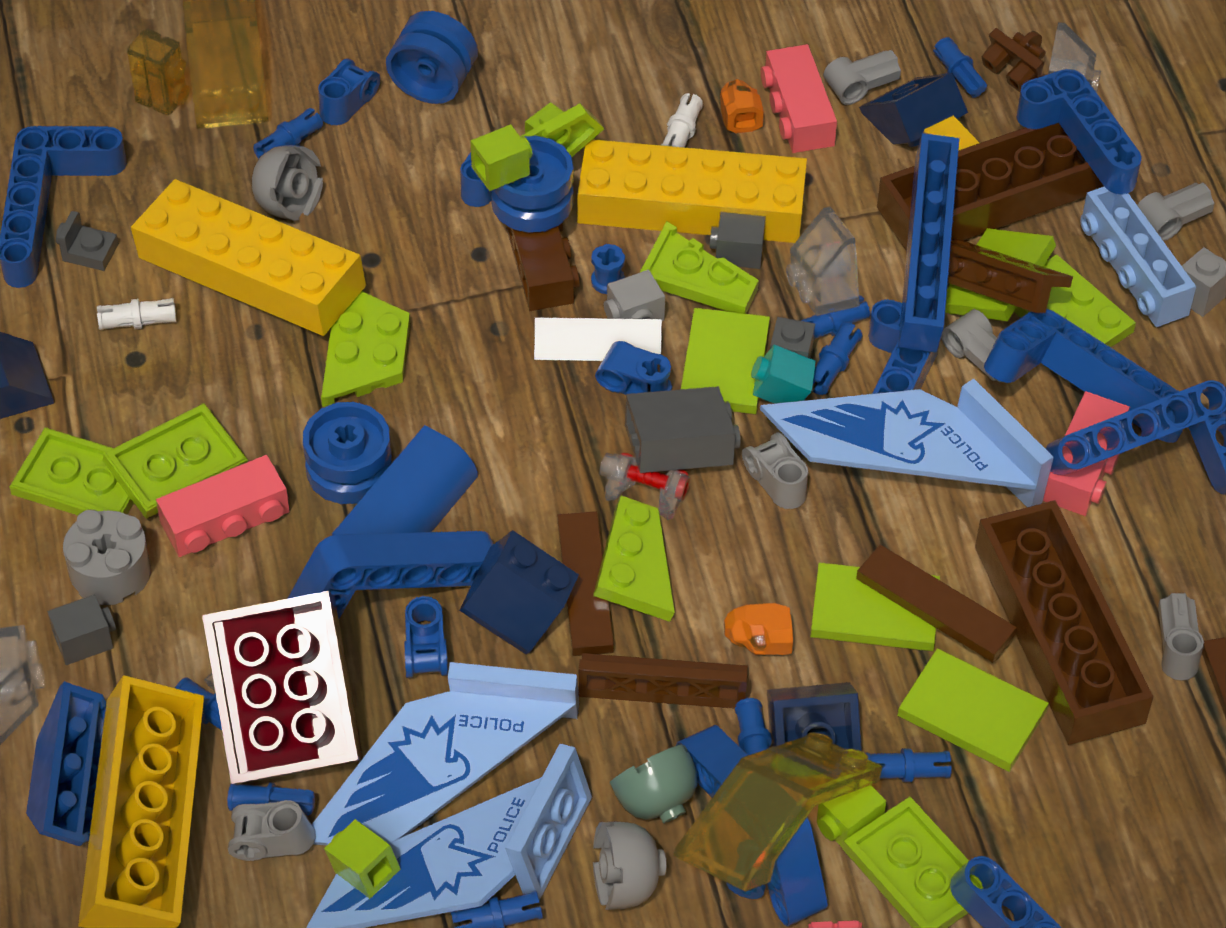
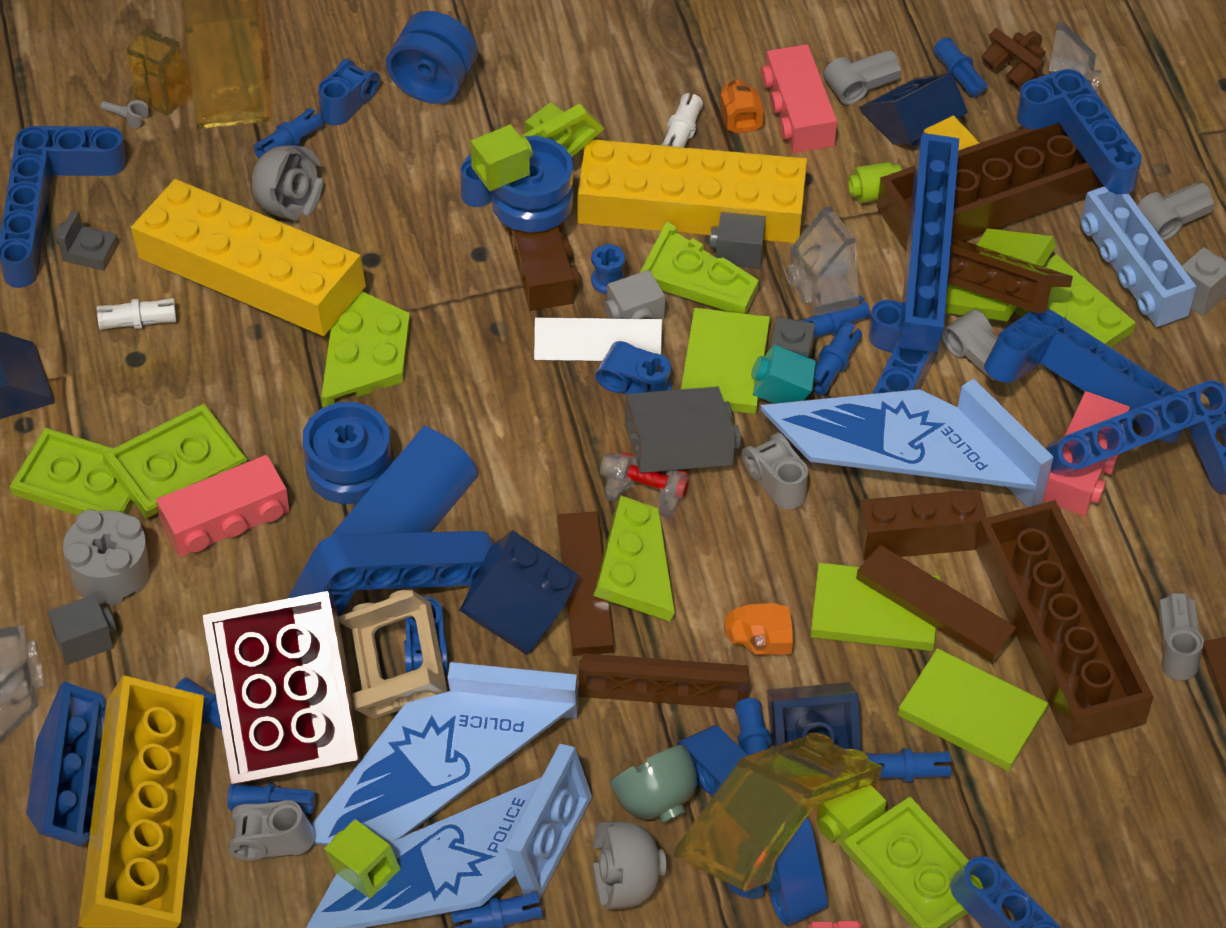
none -> light grey hand [100,100,148,129]
none -> tan window [338,590,447,719]
none -> lime brick [848,162,902,204]
none -> reddish brown brick [857,489,986,560]

